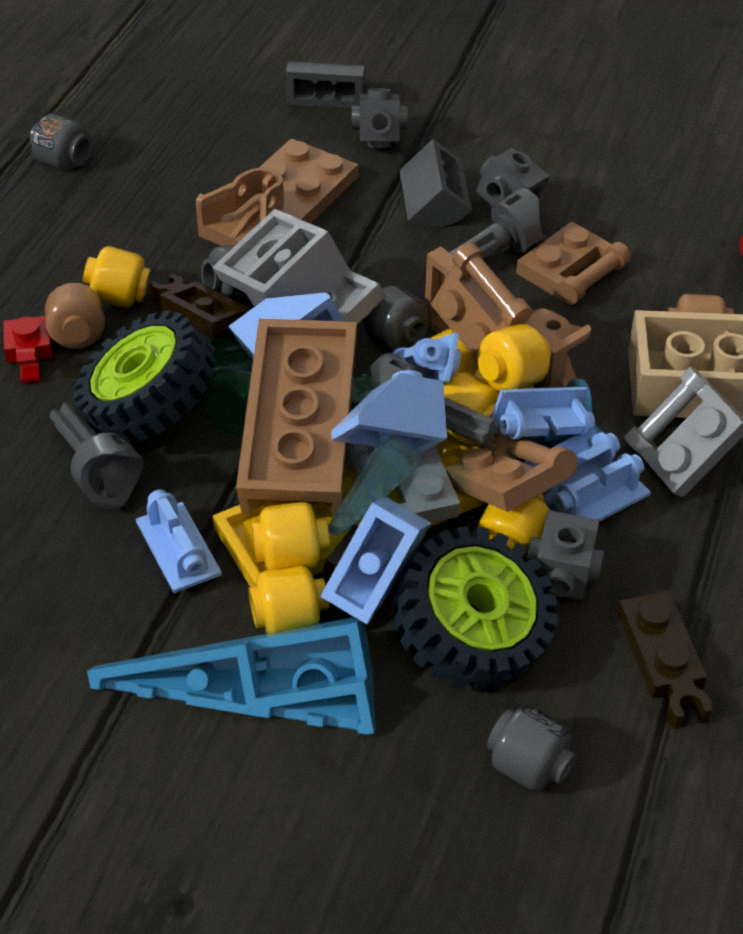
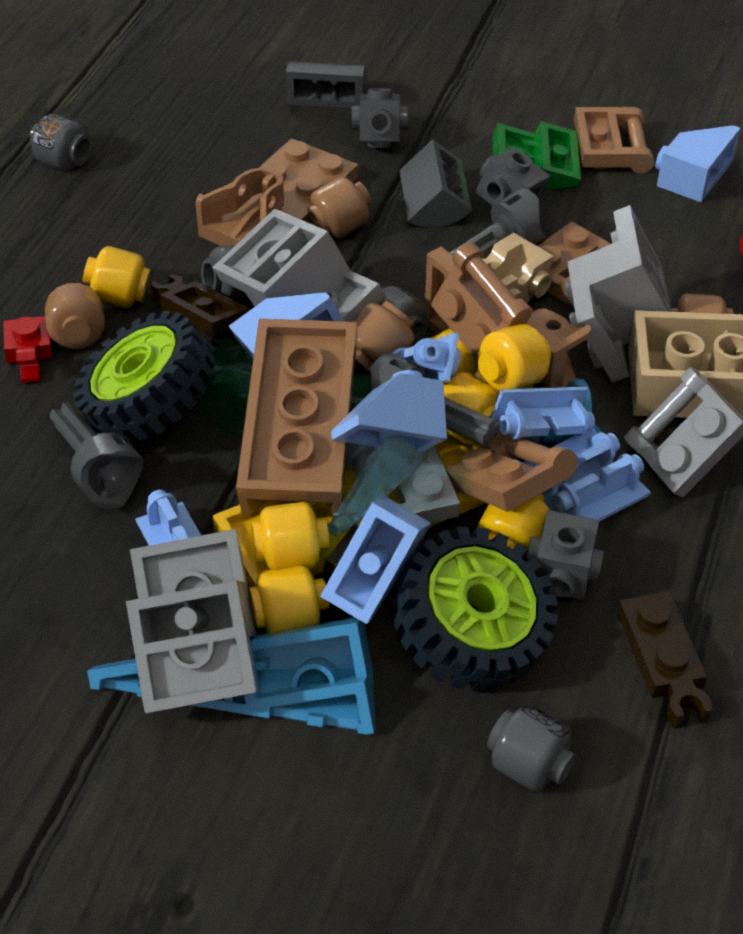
none -> light grey bracket [126,529,259,713]
none -> medium nougat head [307,176,372,239]
none -> medium nougat head [354,300,415,371]
none -> tan cylinder [483,233,554,303]
none -> green slope [492,121,581,190]
none -> light grey bracket [565,205,672,383]
none -> medium nougat plate [574,107,655,174]
none -> light blue slope [655,125,740,202]

